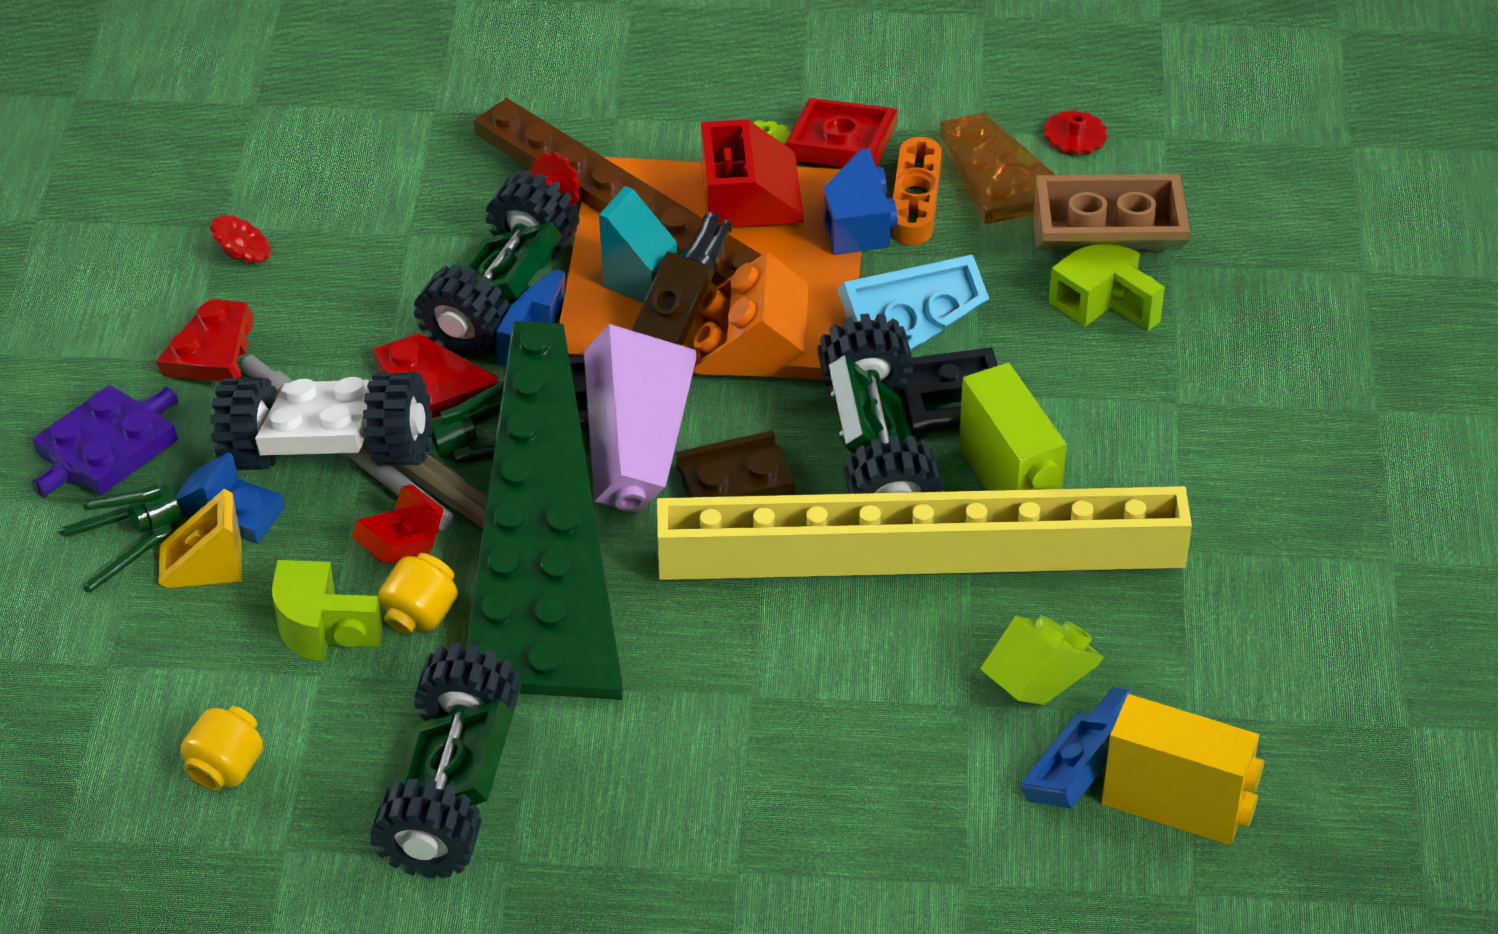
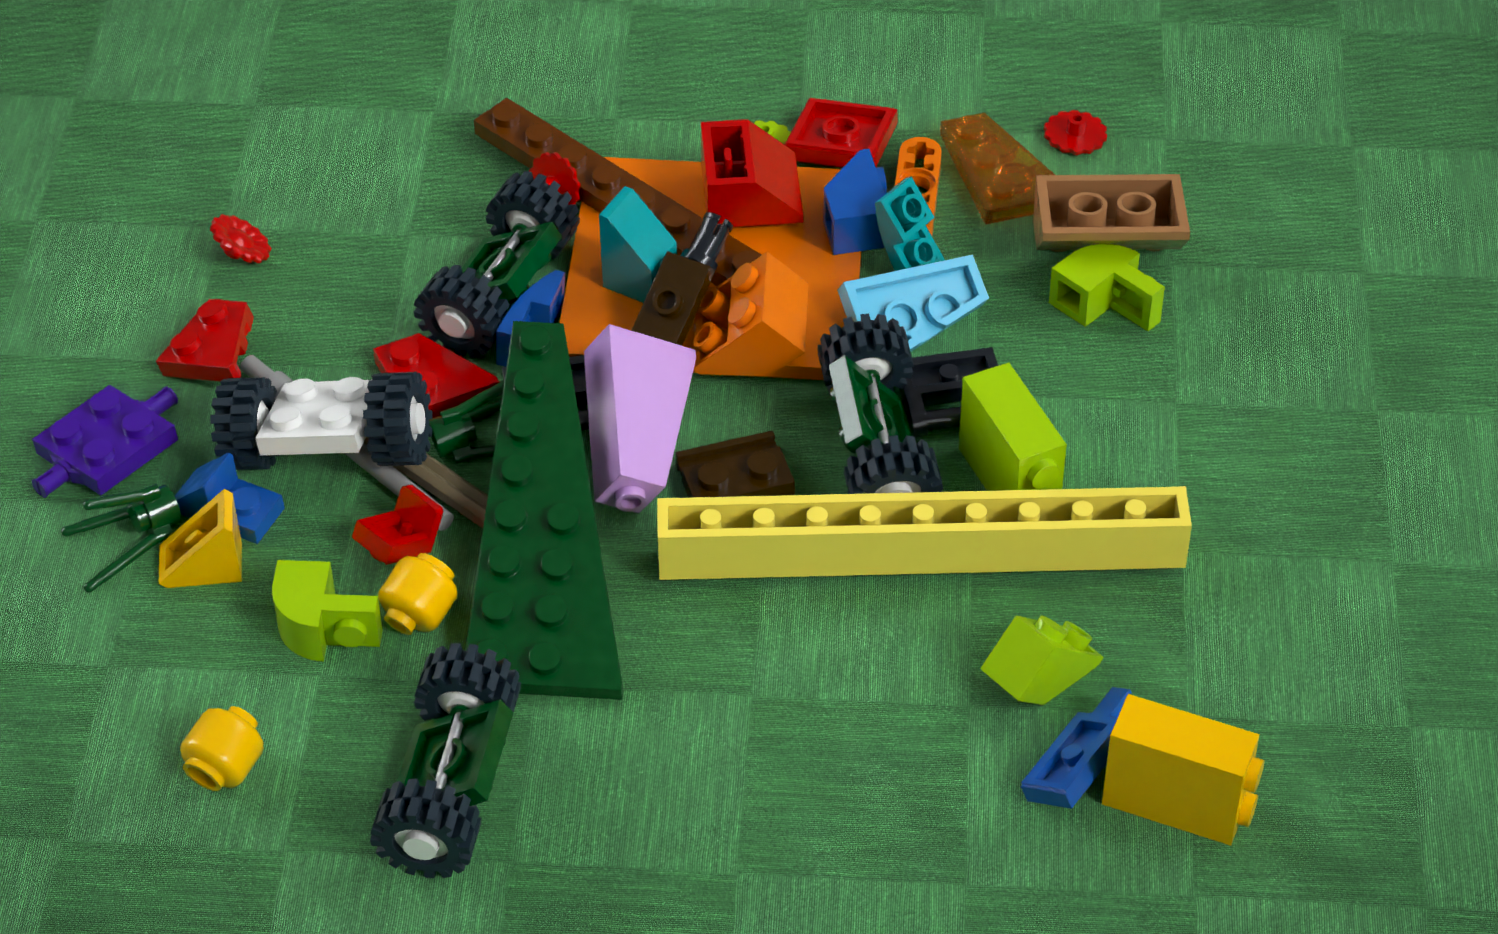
none -> teal slope [875,177,945,271]

